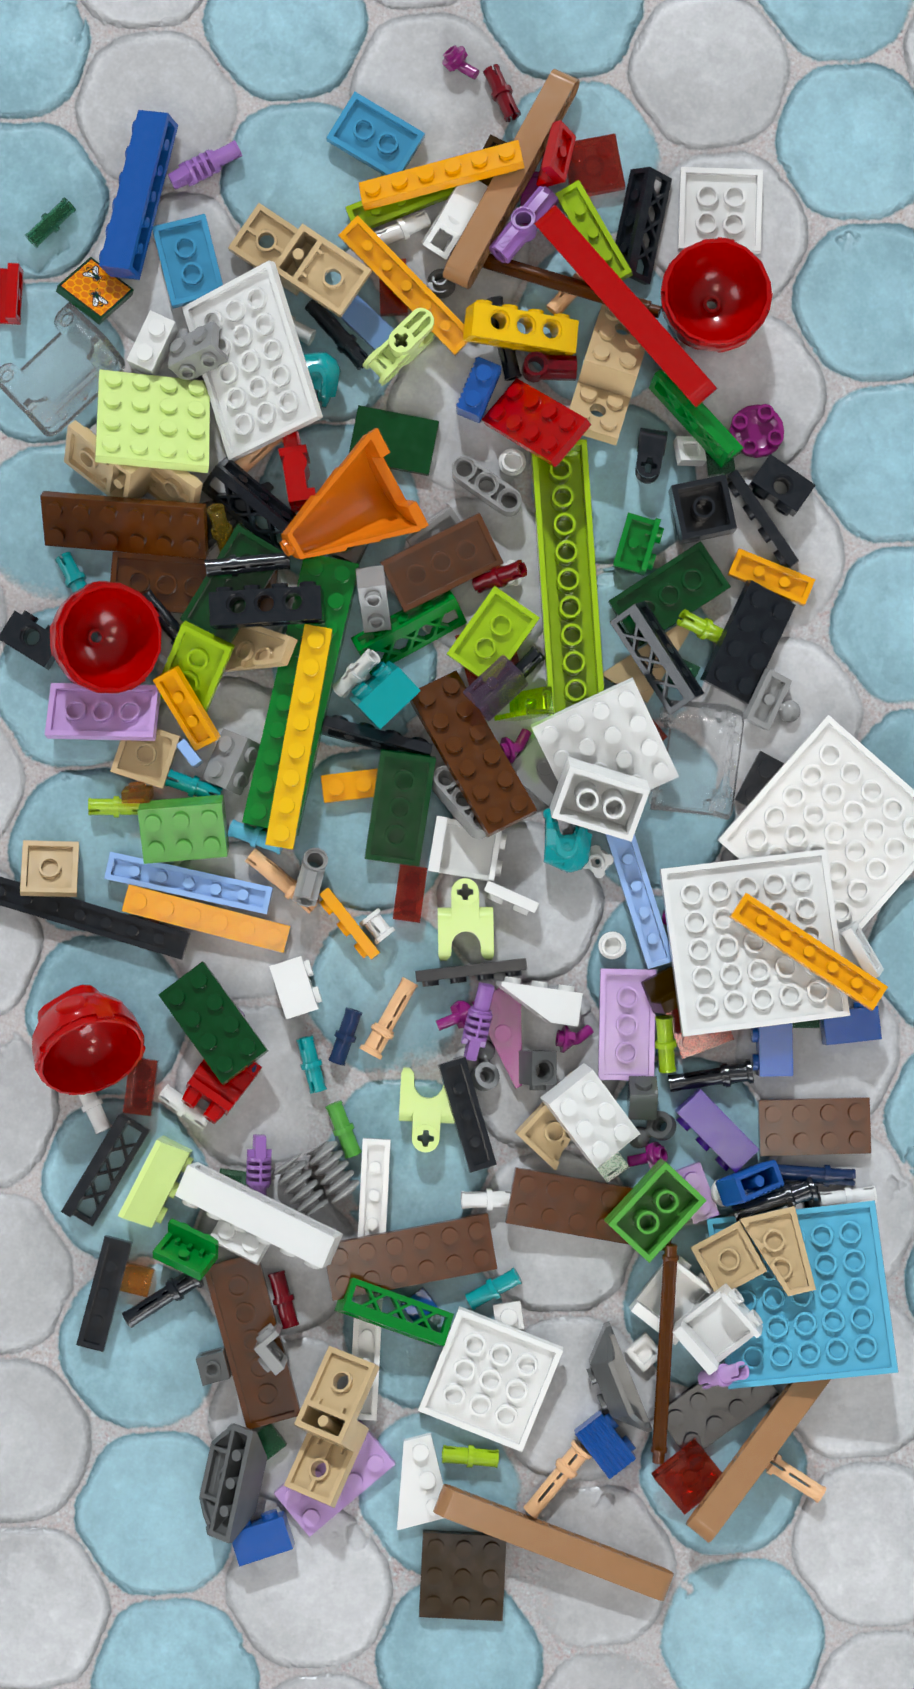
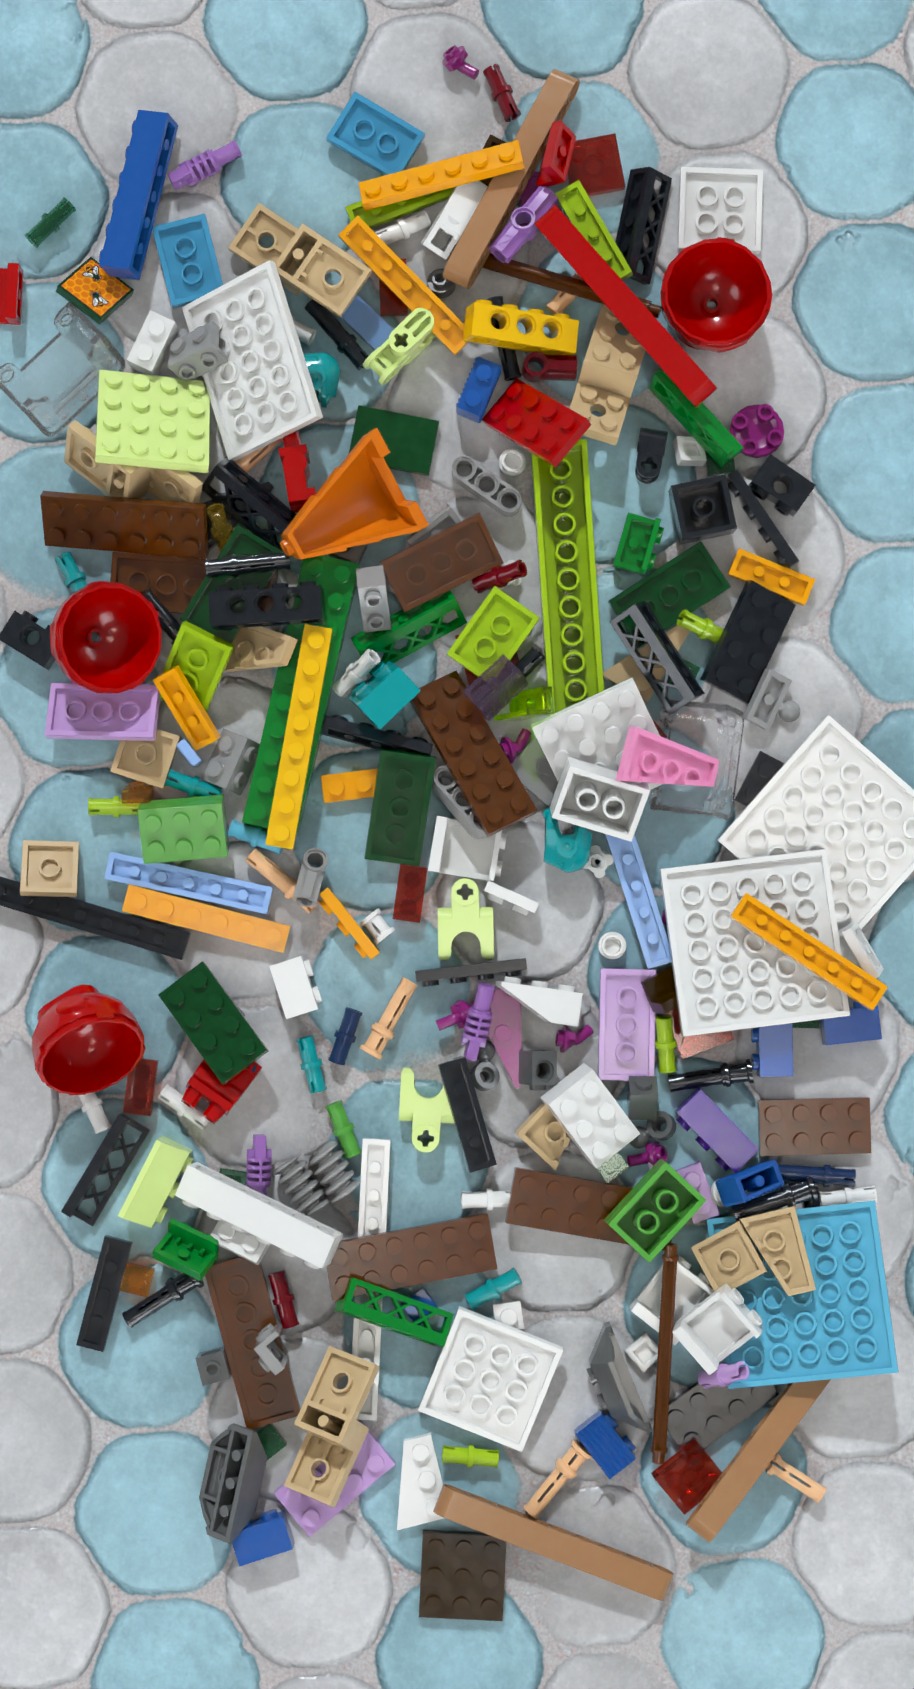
none -> bright pink wing [615,727,720,787]

